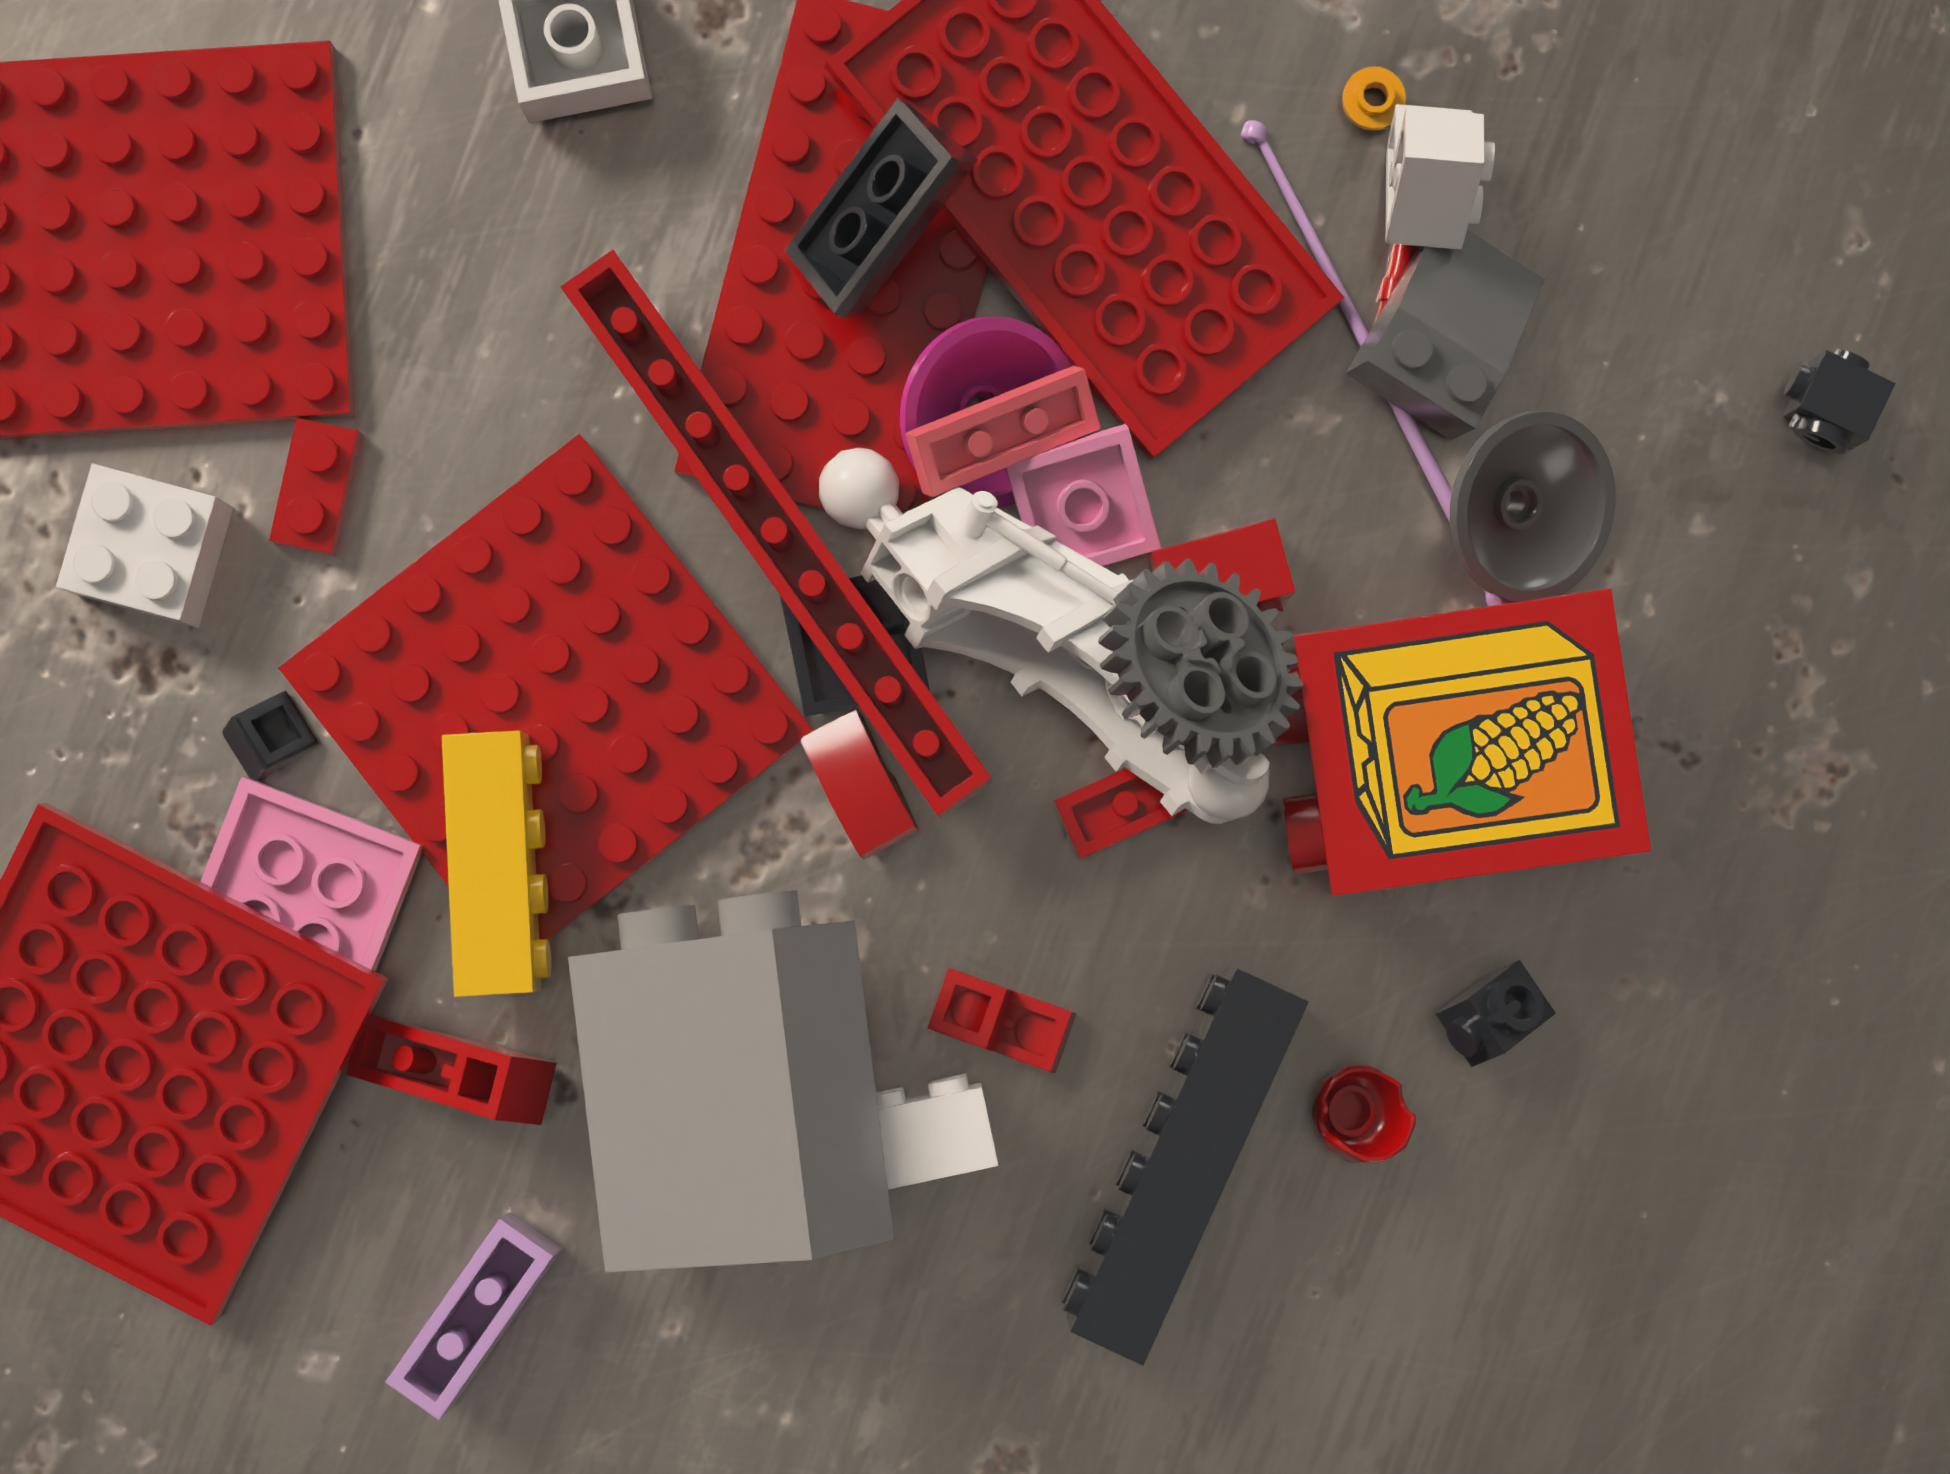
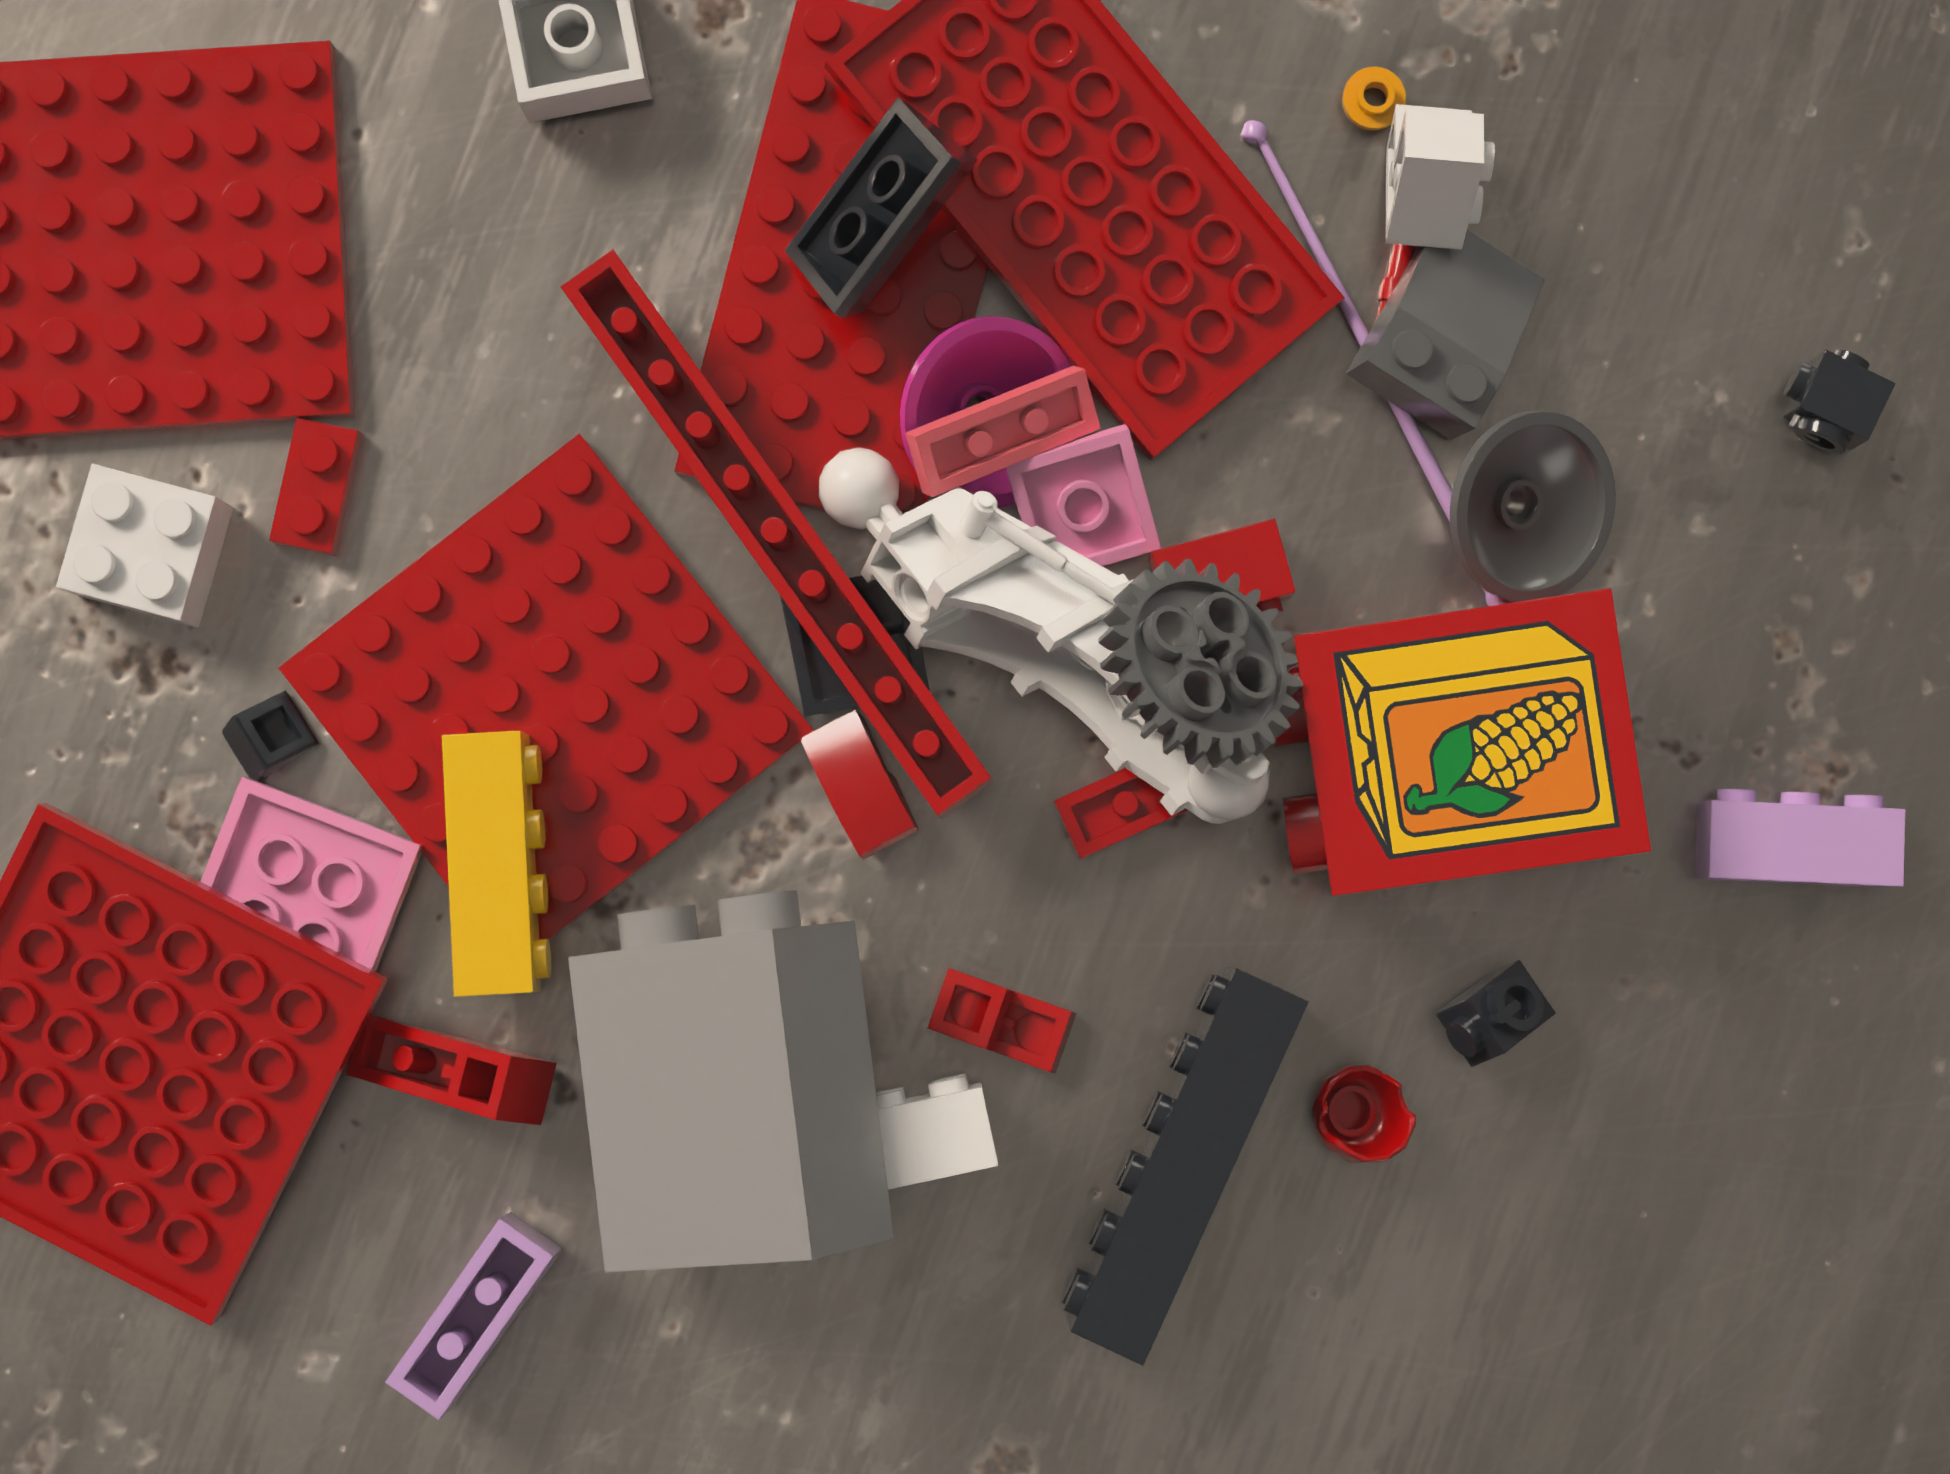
none -> lavender brick [1695,789,1905,888]

